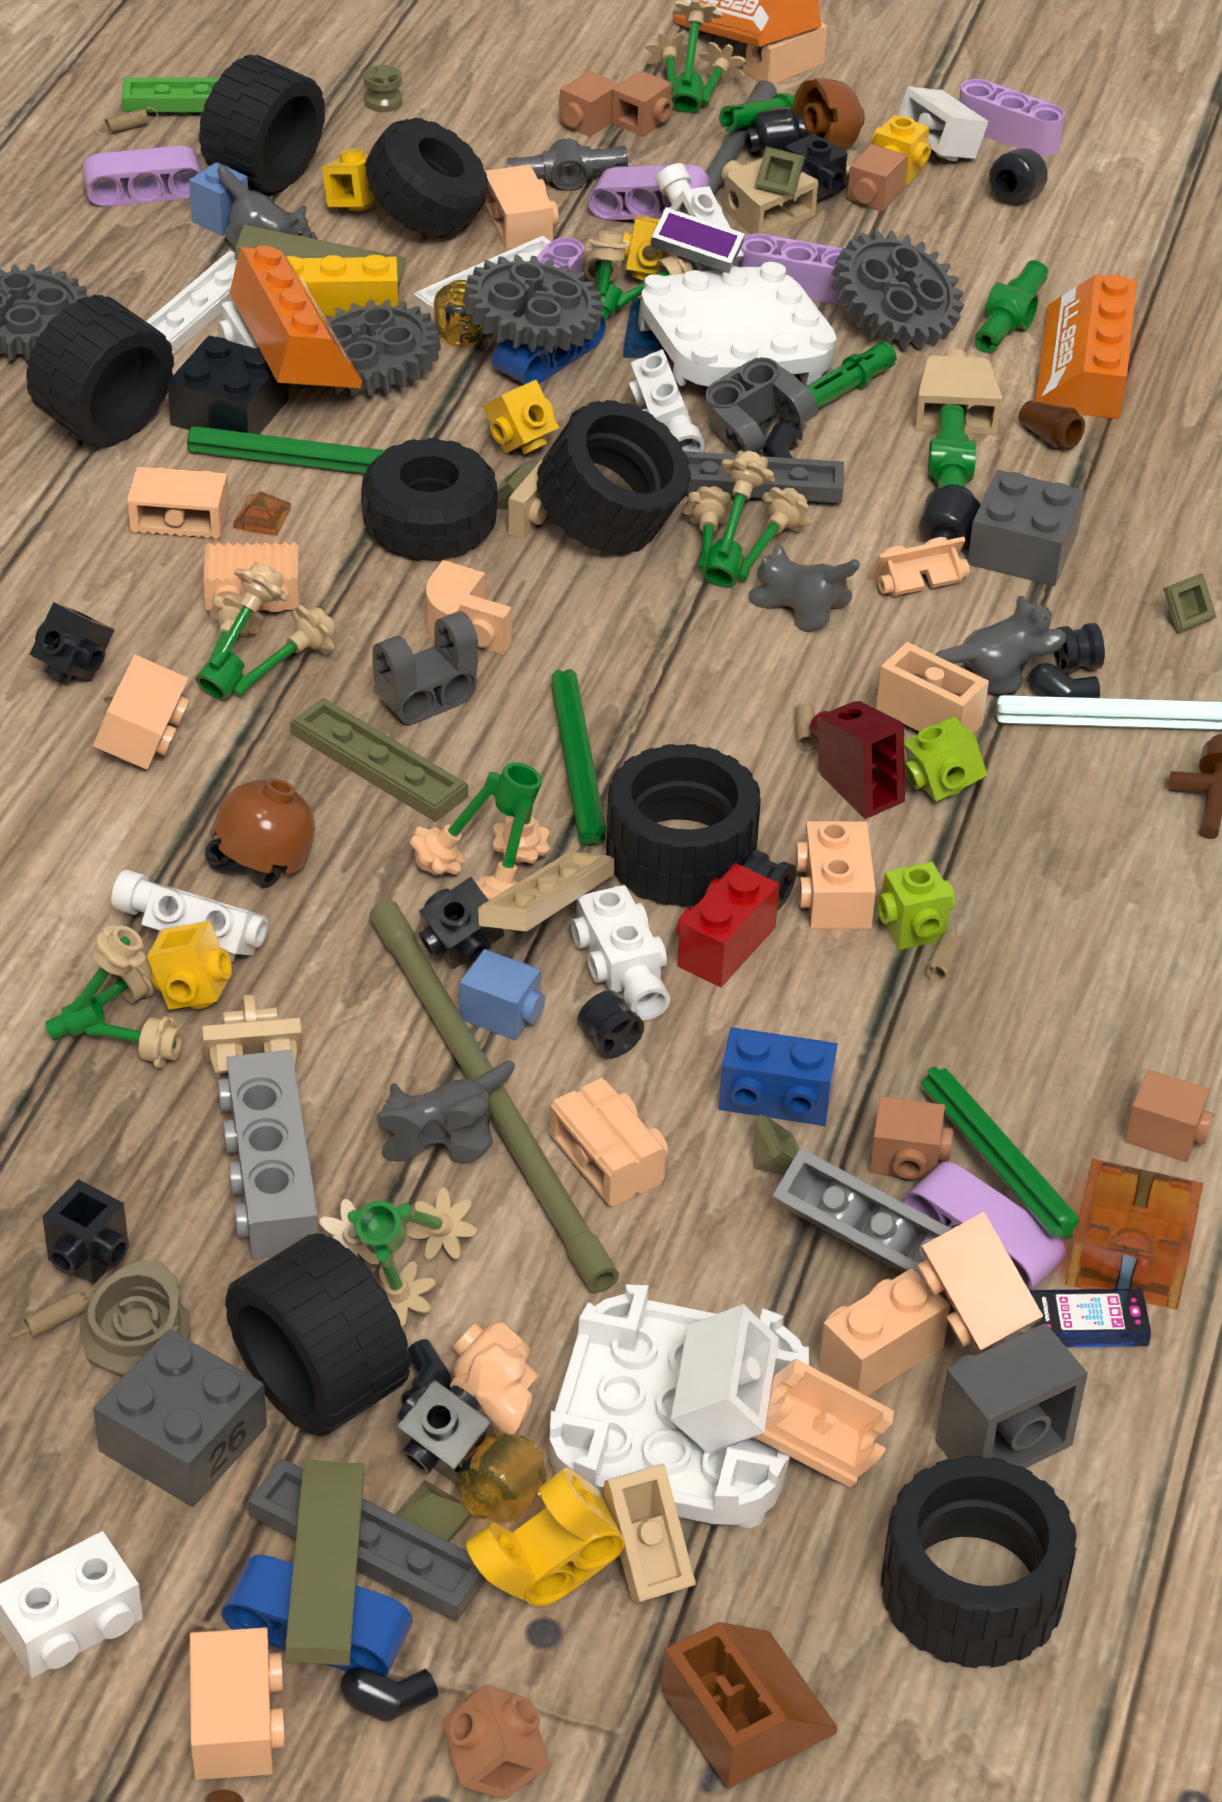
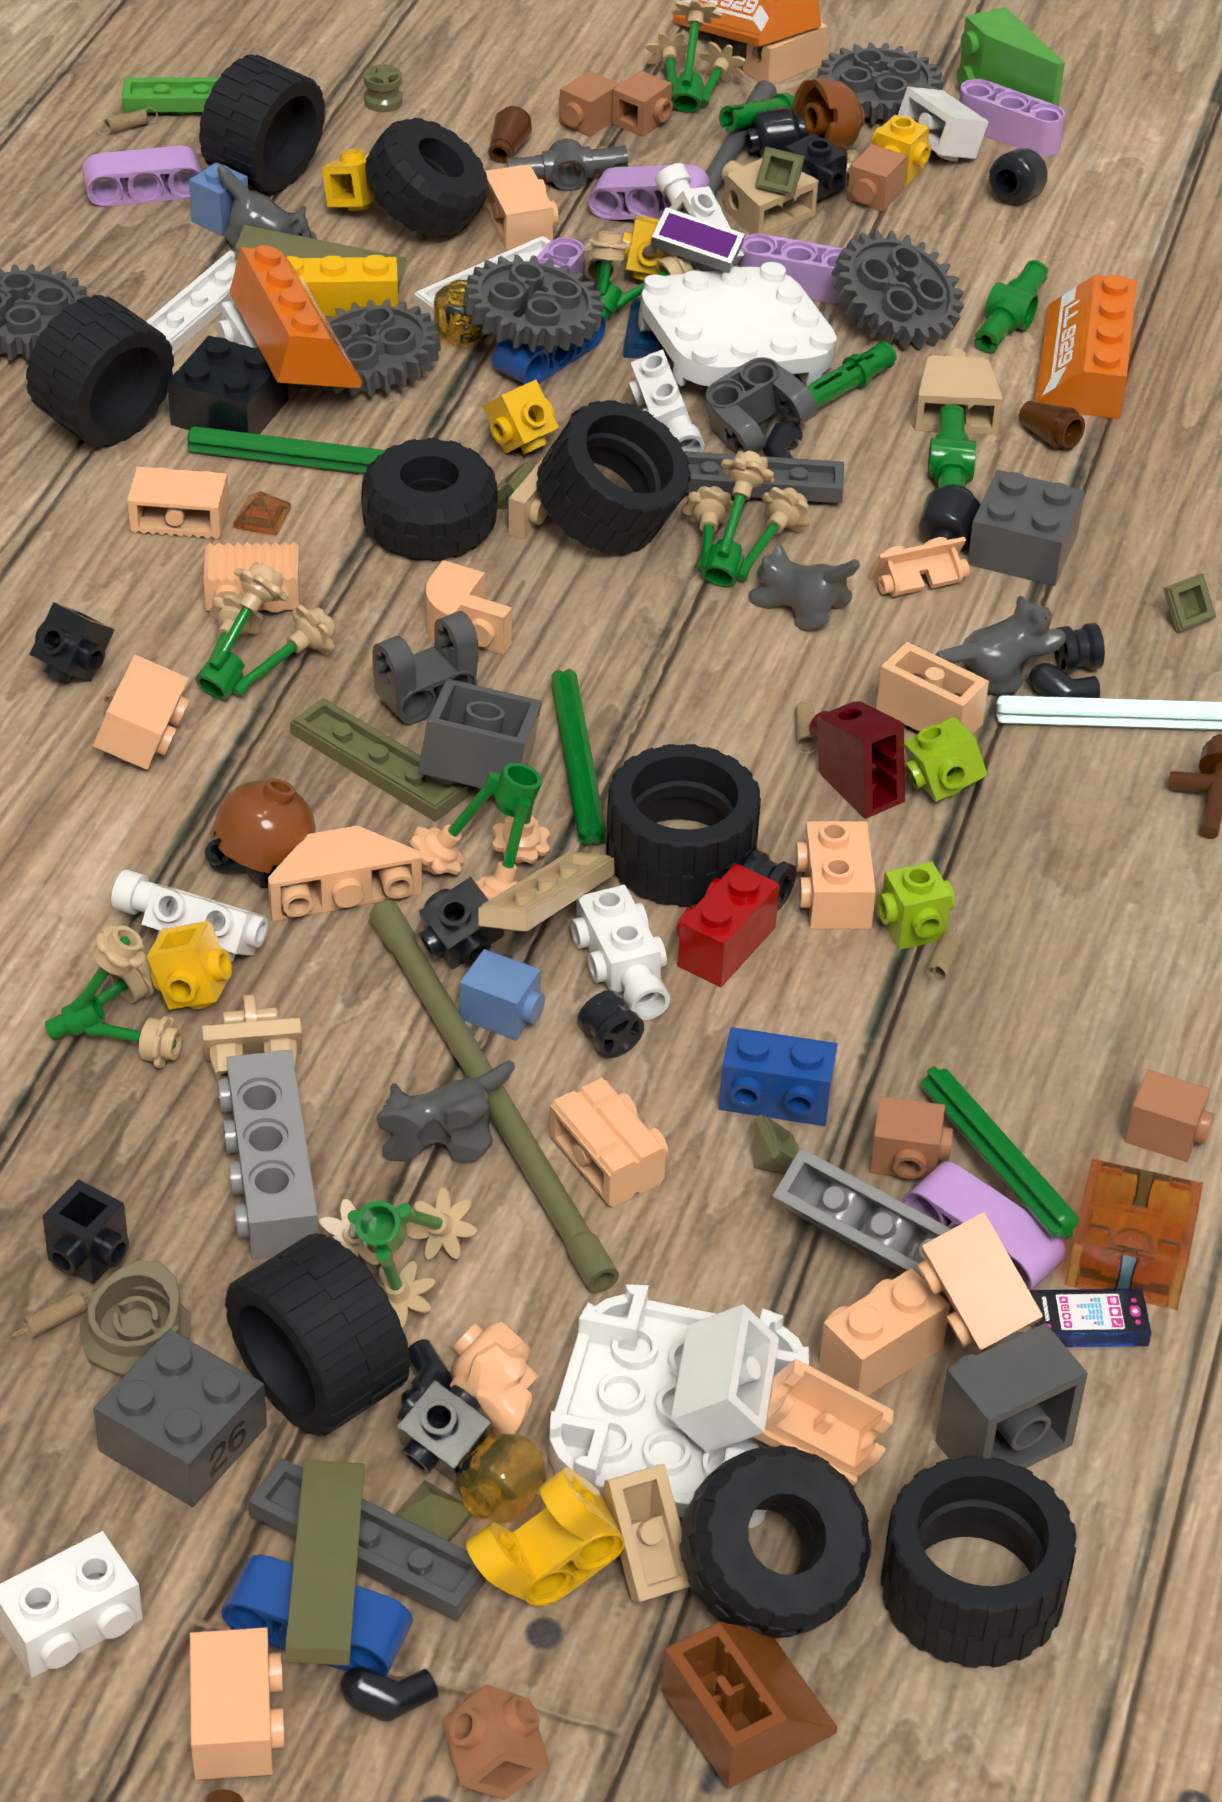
none -> light nougat slope [268,826,422,921]
none -> dark grey brick [418,678,542,795]
none -> reddish brown cone [488,106,532,164]
none -> black tyre [679,1445,872,1638]
none -> dark grey gear [817,43,942,124]
none -> bright green slope [957,7,1065,106]

